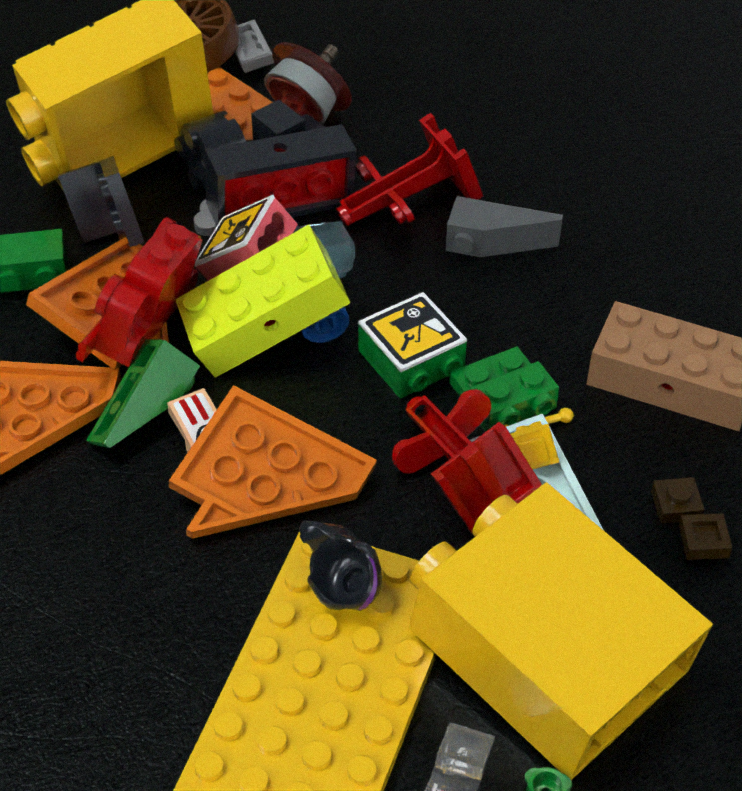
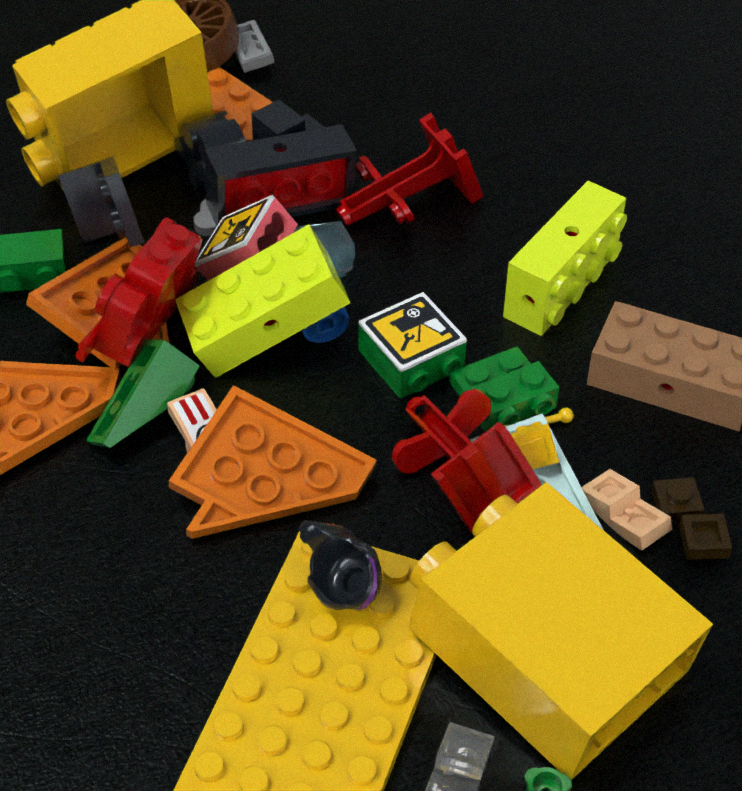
clear red piece [264,42,352,124] -> none
dark grey slope [446,196,563,257] -> none
none -> neon yellow brick [503,181,627,336]
none -> light nougat slope [581,469,672,551]

